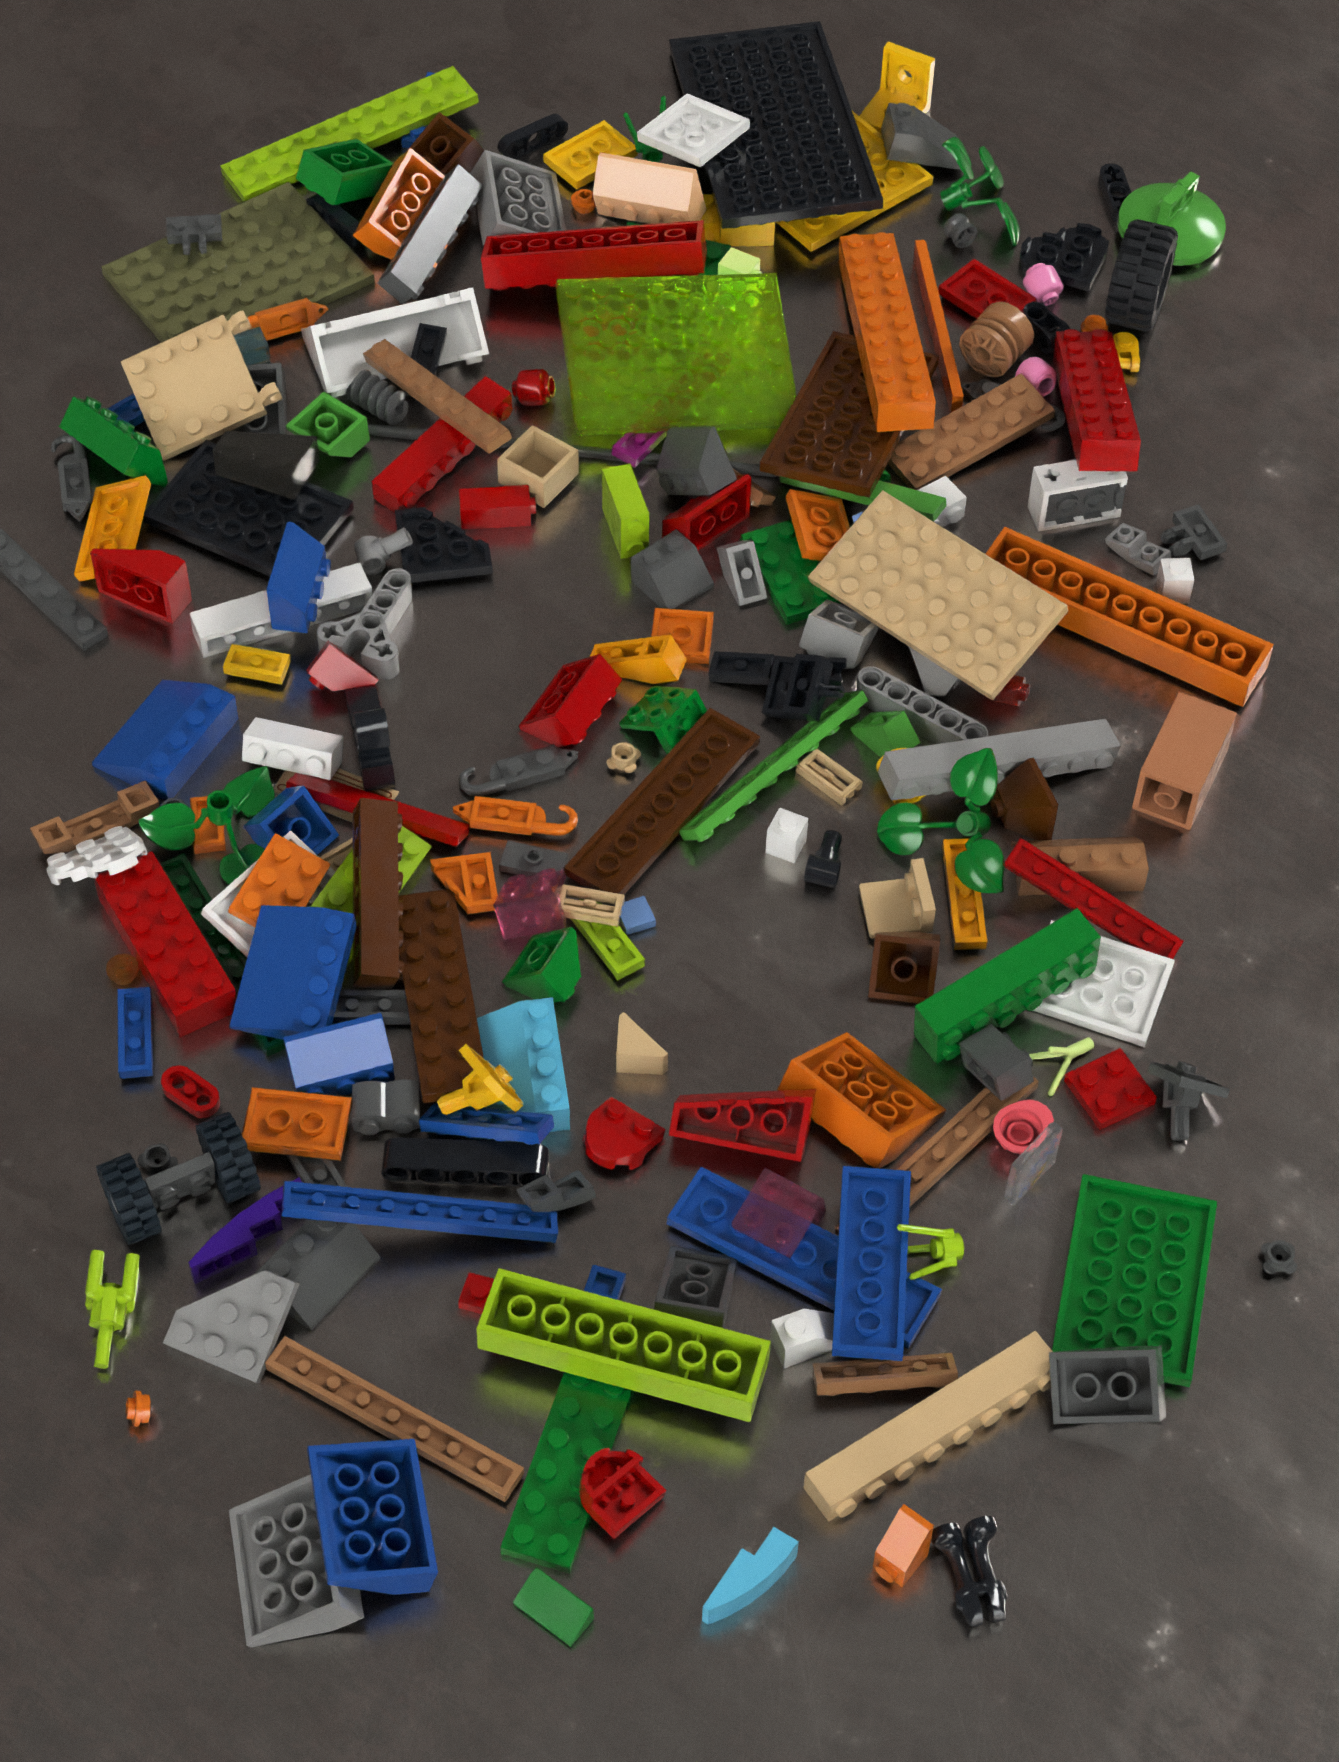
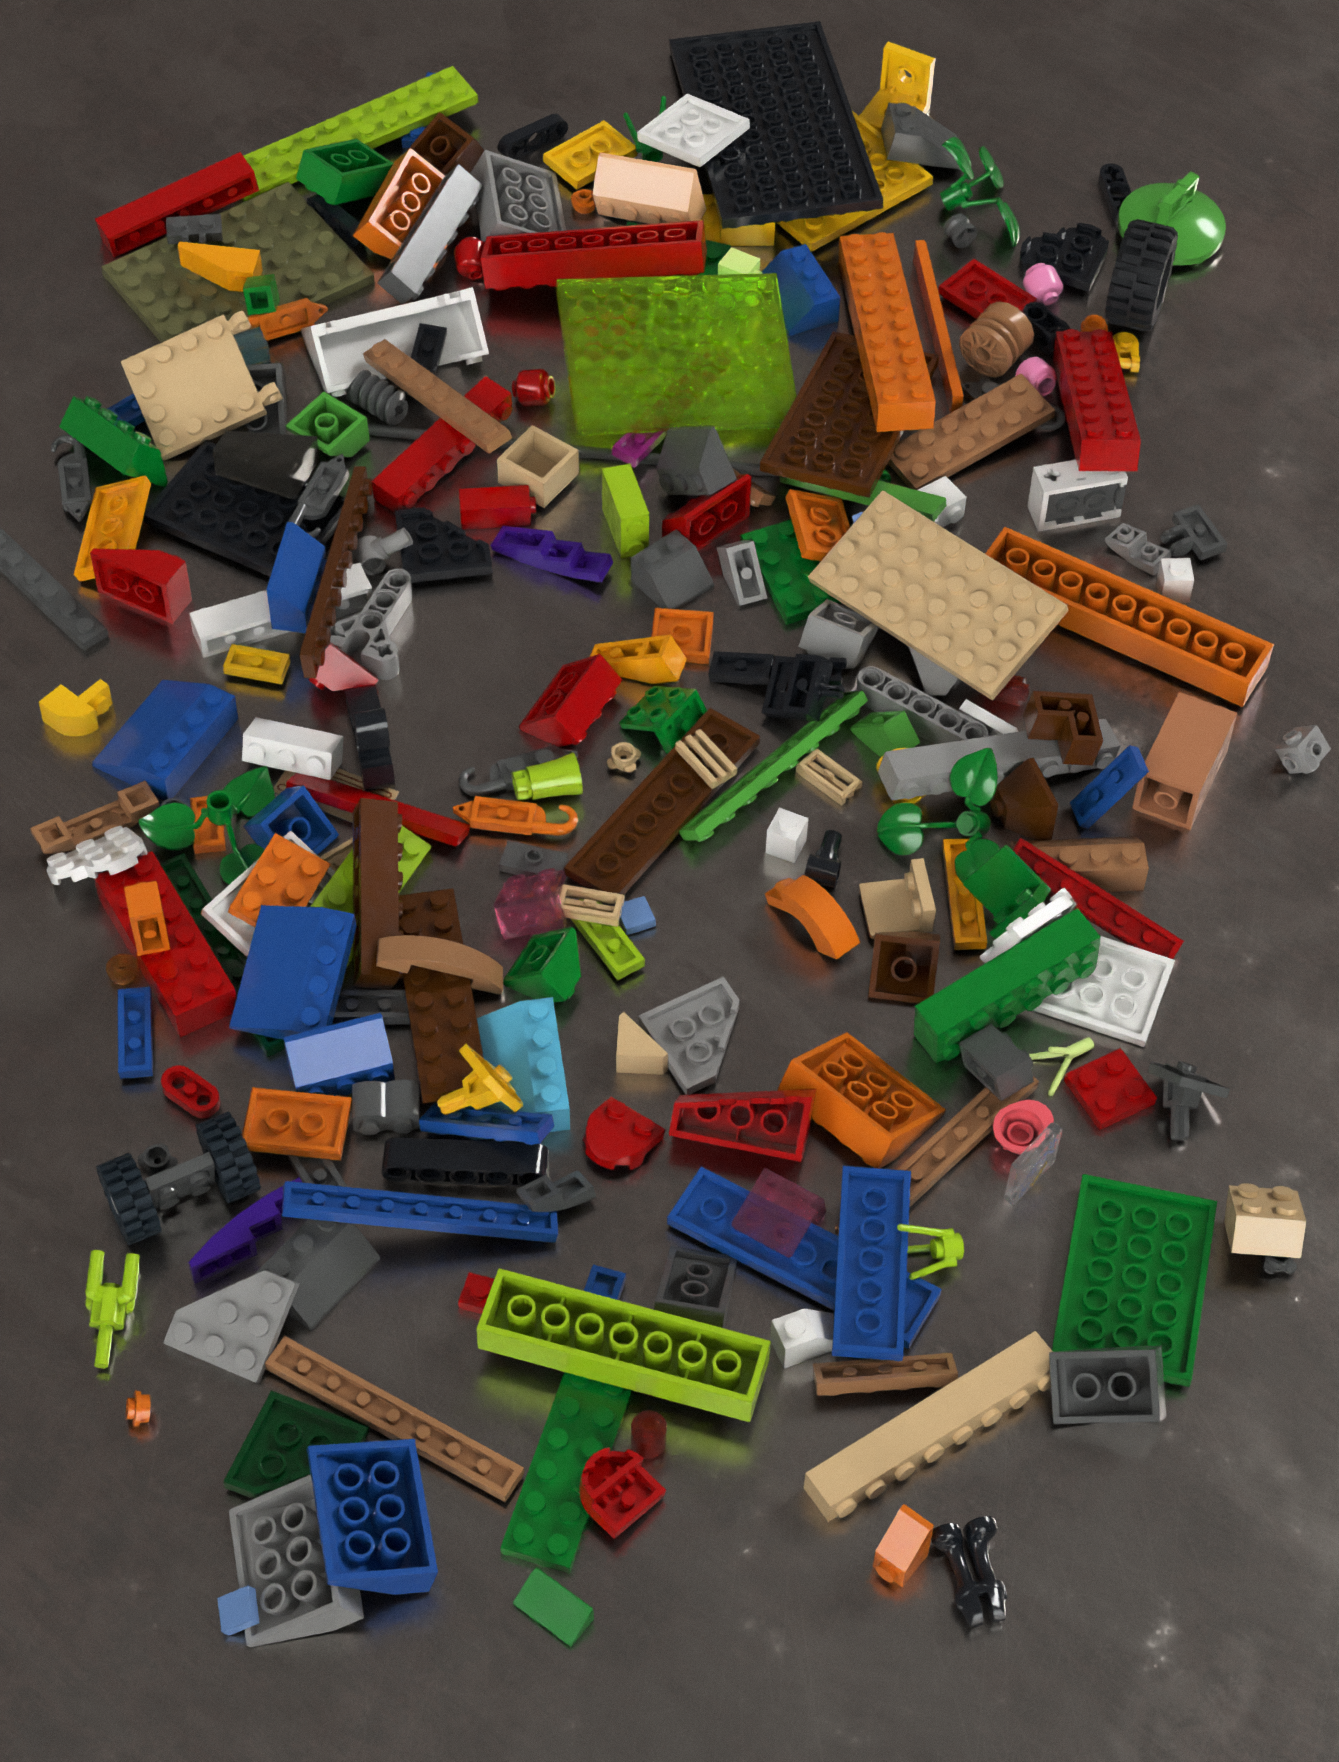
orange wing [430,852,499,914] -> none
medium azure slope [702,1527,799,1625] -> none
none -> yellow brick [38,679,113,736]
none -> red brick [95,152,259,258]
none -> orange brick [124,881,170,956]
none -> light orange slope [178,242,263,292]
none -> medium blue tile [217,1585,260,1636]
none -> dark green plate [223,1390,369,1499]
none -> green brick [243,274,280,315]
none -> dark grey plate [288,454,349,538]
none -> reddish brown plate [299,466,373,678]
none -> medium nougat slope [376,935,503,995]
none -> red head [454,237,485,280]
none -> dark purple slope [490,526,614,583]
none -> lime plant [511,752,583,801]
none -> clear red brick [631,1410,667,1459]
none -> light grey plate [638,976,740,1095]
none -> tan tile [675,729,737,789]
none -> blue slope [759,244,841,336]
none -> orange arch [765,875,860,960]
none -> white plate [959,699,1018,736]
none -> green bracket [963,845,1051,939]
none -> white plate [979,888,1077,964]
none -> reddish brown brick [1023,691,1103,766]
none -> blue plate [1070,745,1149,829]
none -> tan piece [1224,1183,1306,1258]
none -> light grey brick [1275,725,1331,774]

